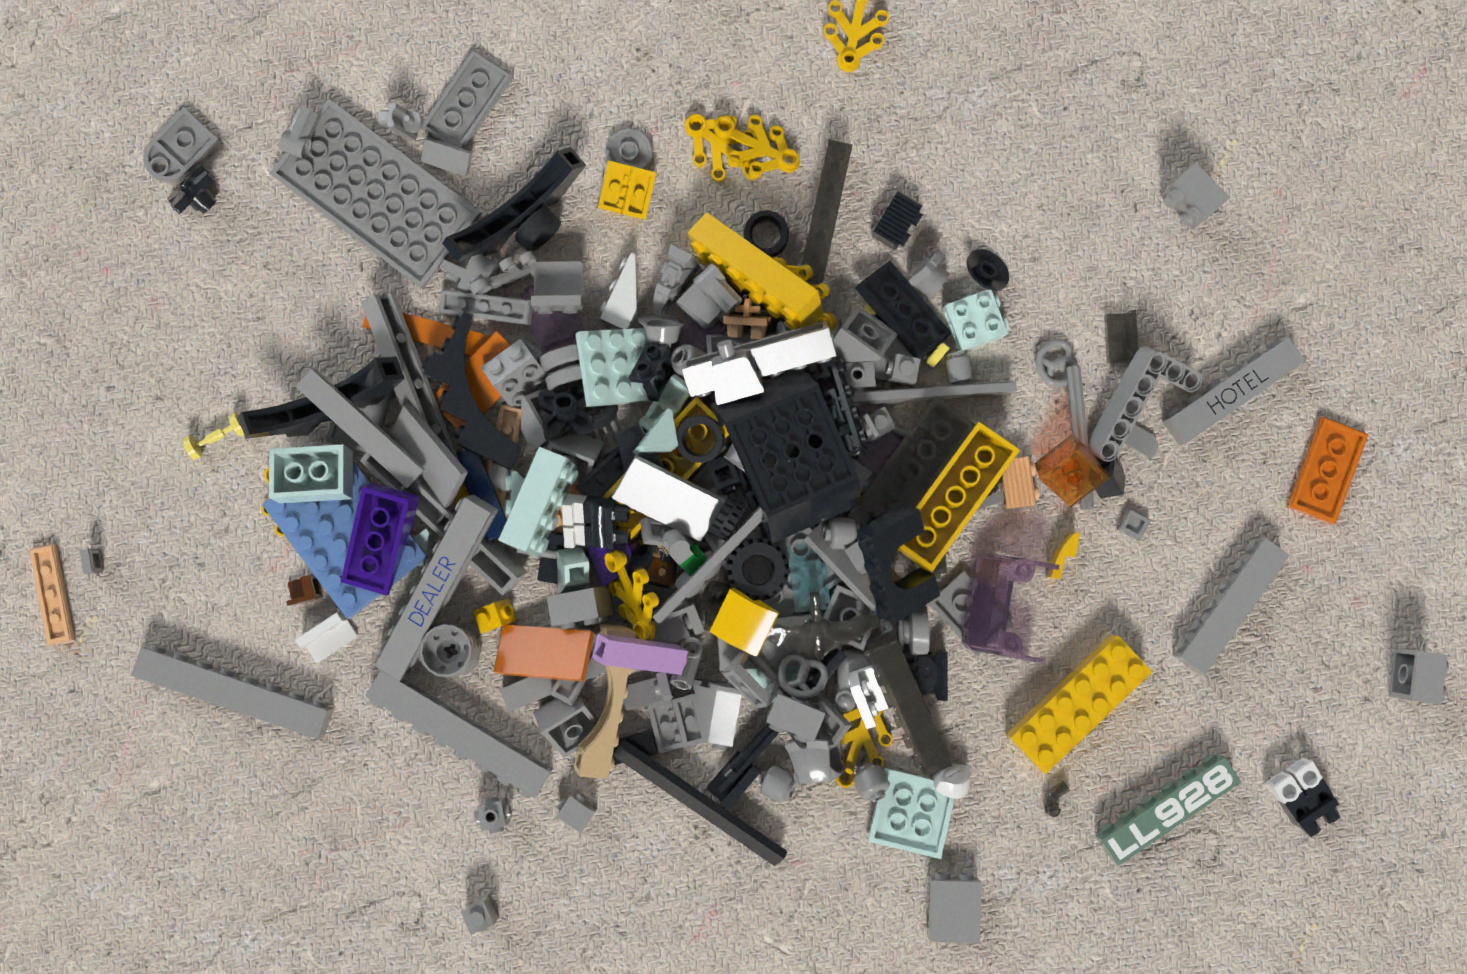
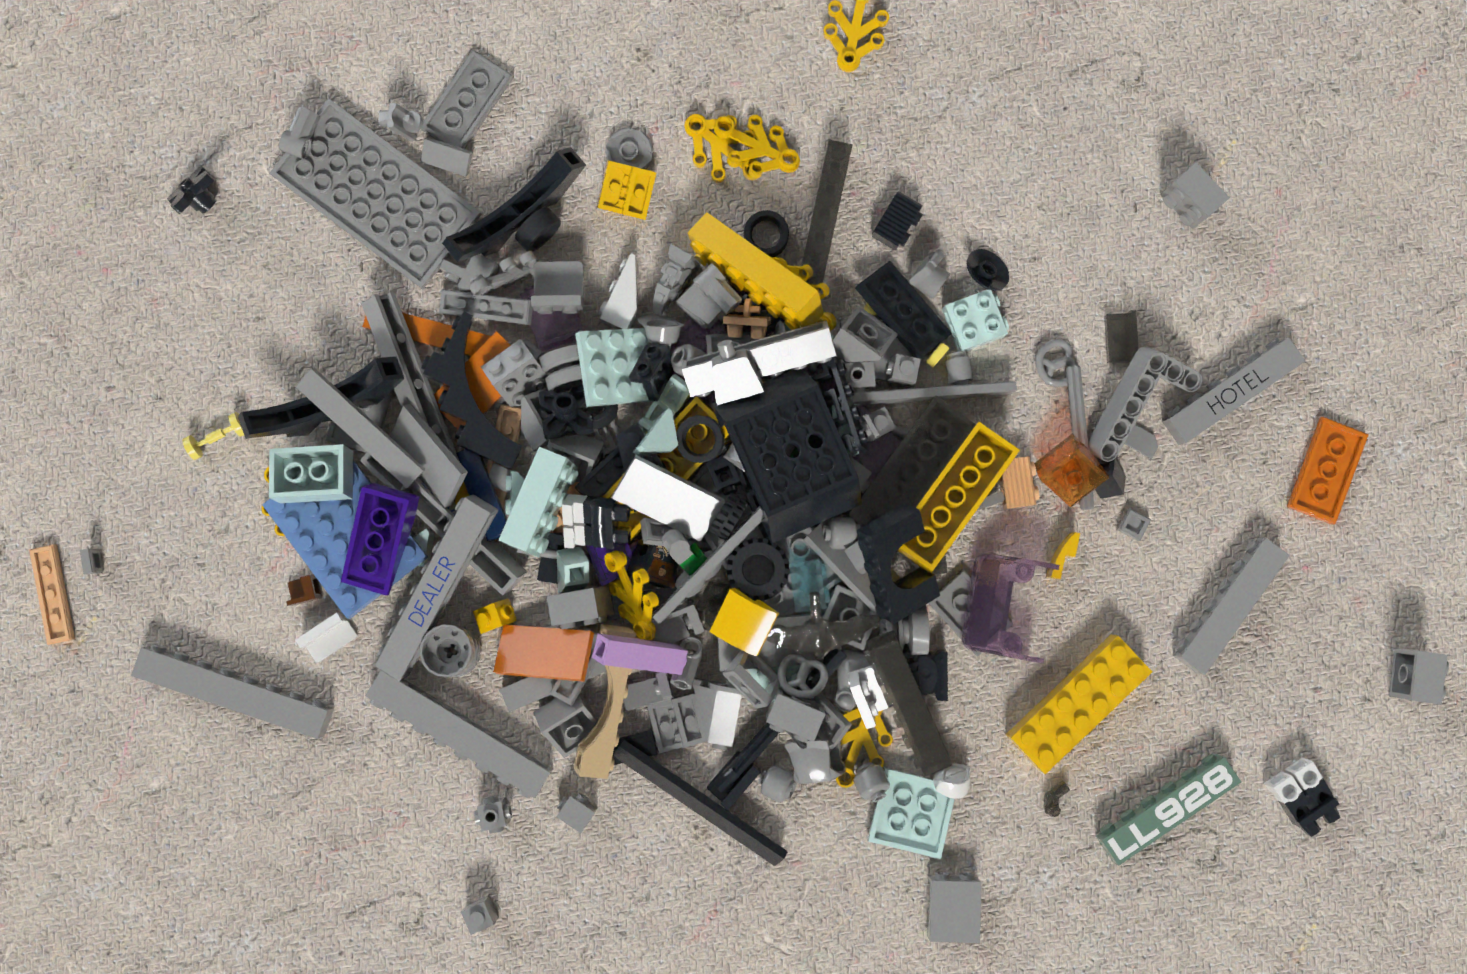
light grey tile [143,107,221,183] -> none

